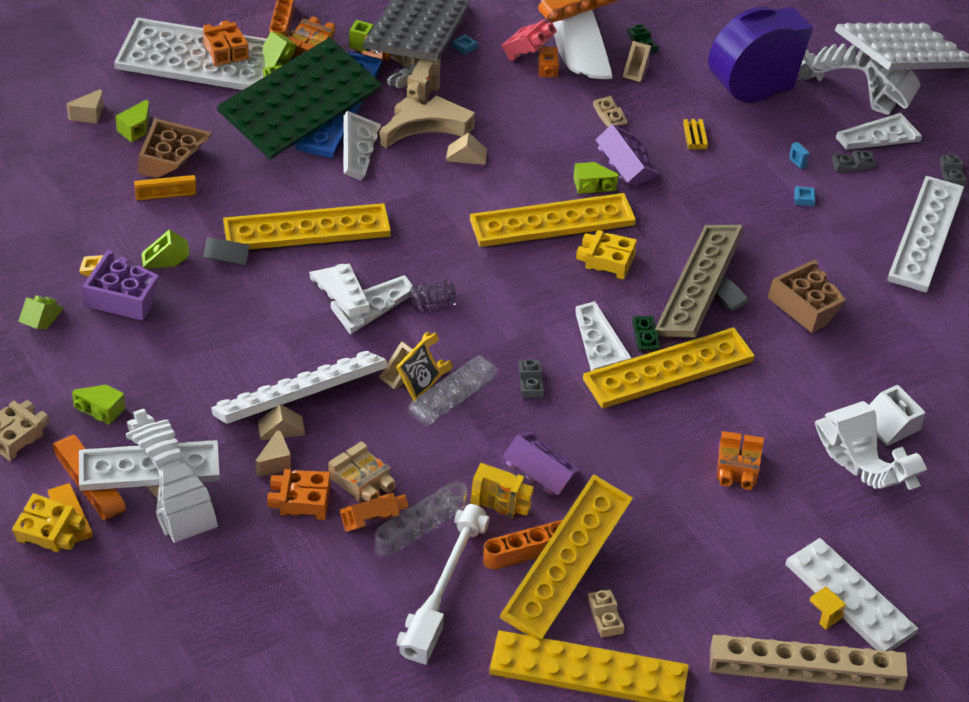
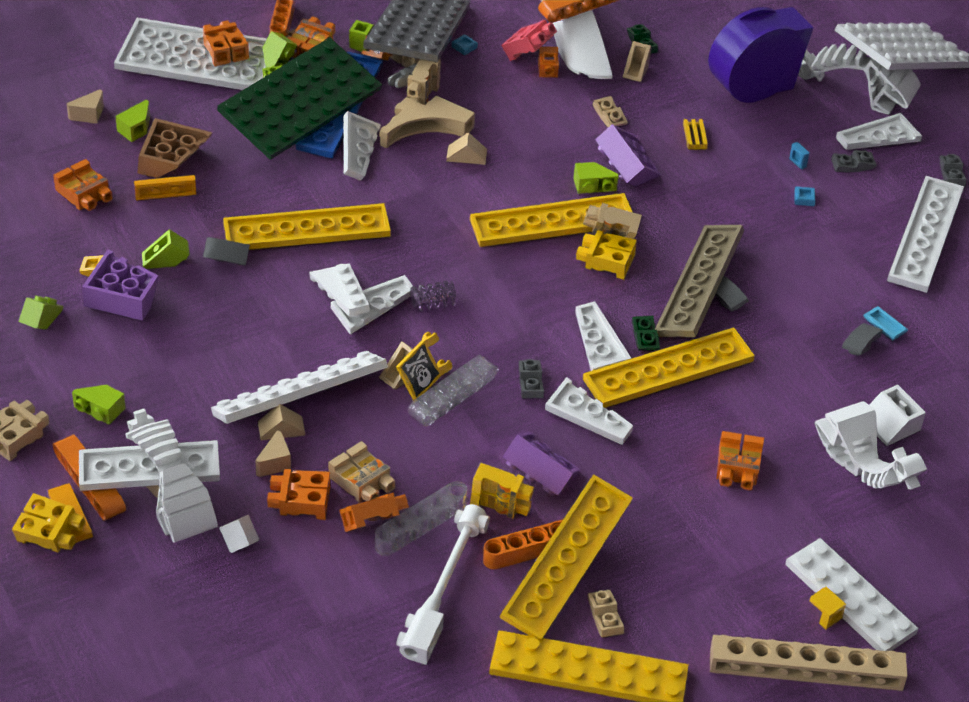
medium nougat wedge [768,260,846,333] -> none
none -> orange hips [53,159,113,211]
none -> white panel [220,515,259,553]
none -> white wing [545,377,633,445]
none -> tan hips [583,203,642,239]
none -> dark grey slope [842,323,882,355]
none -> medium azure tile [863,306,908,341]

